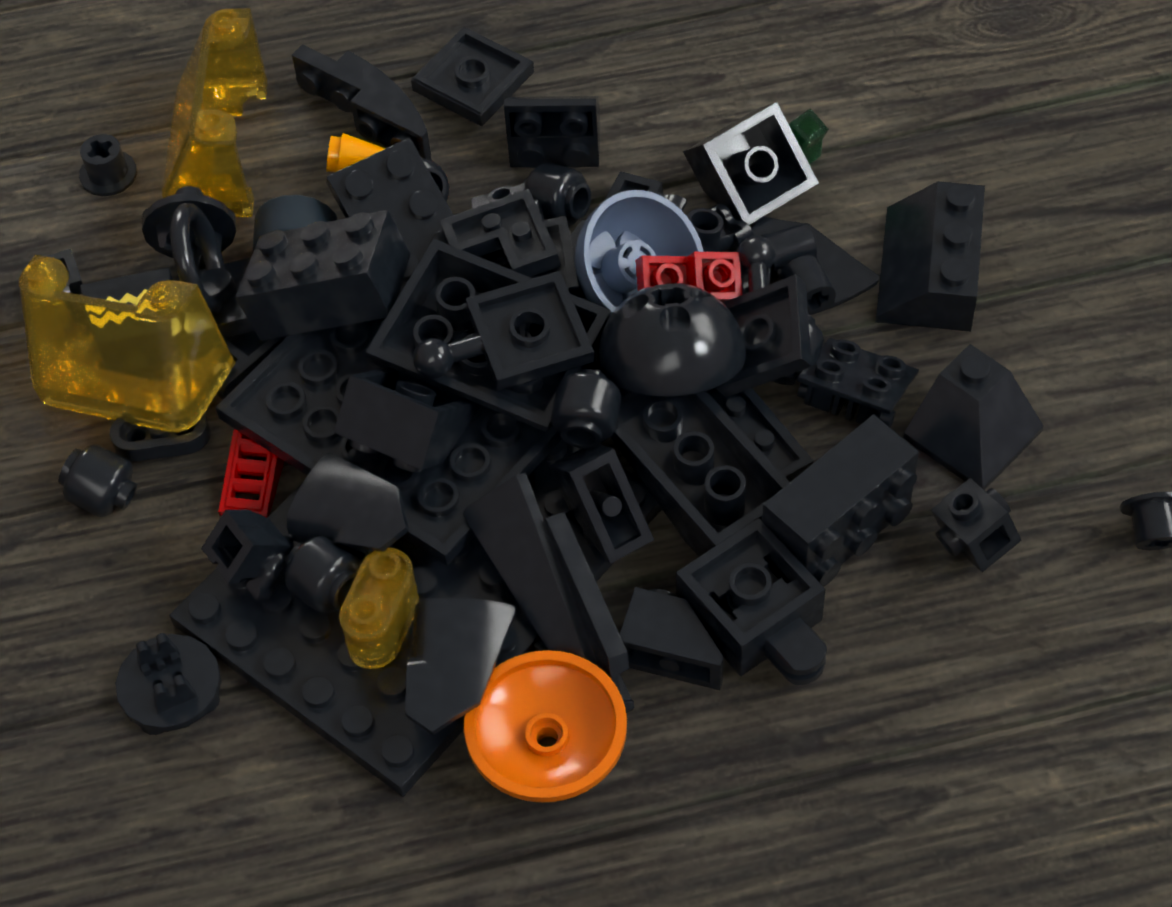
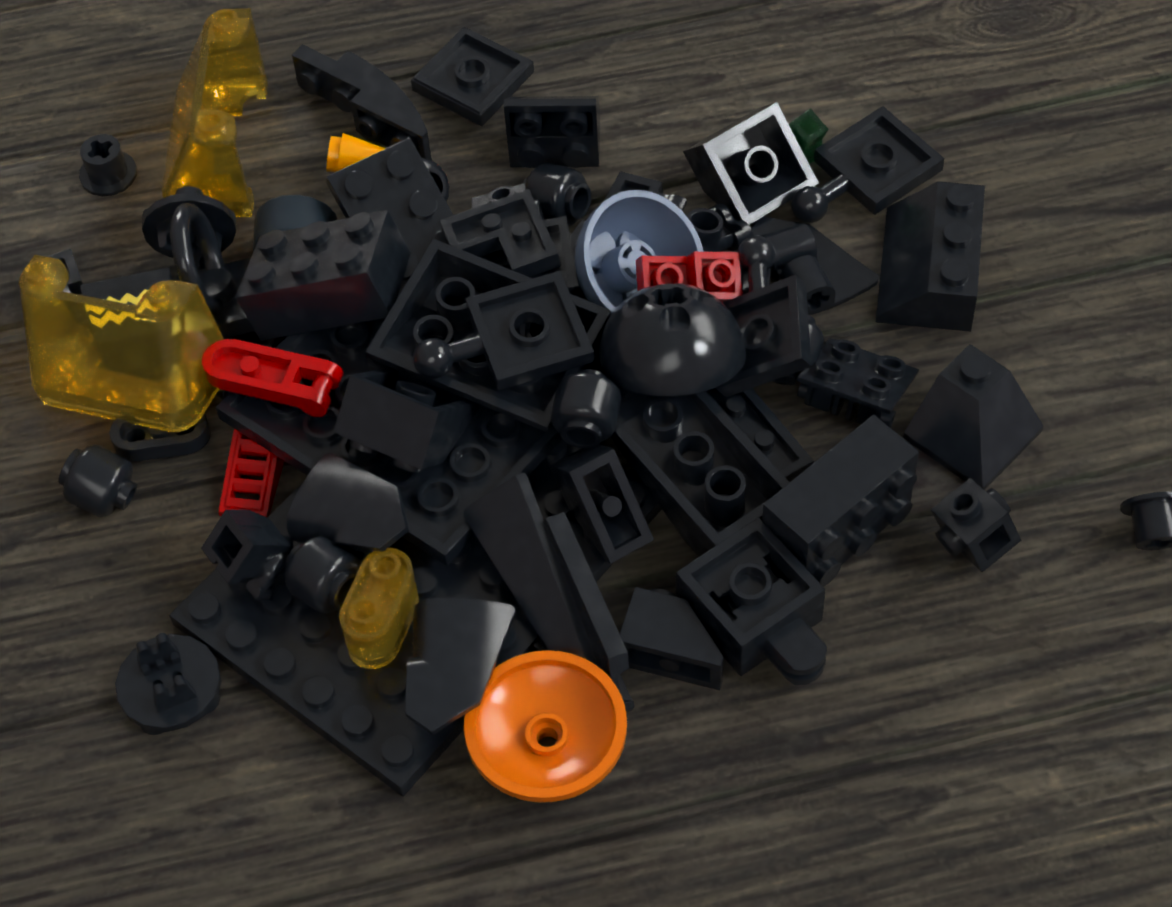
none -> red plate [202,339,343,417]
none -> black plate [791,106,944,223]

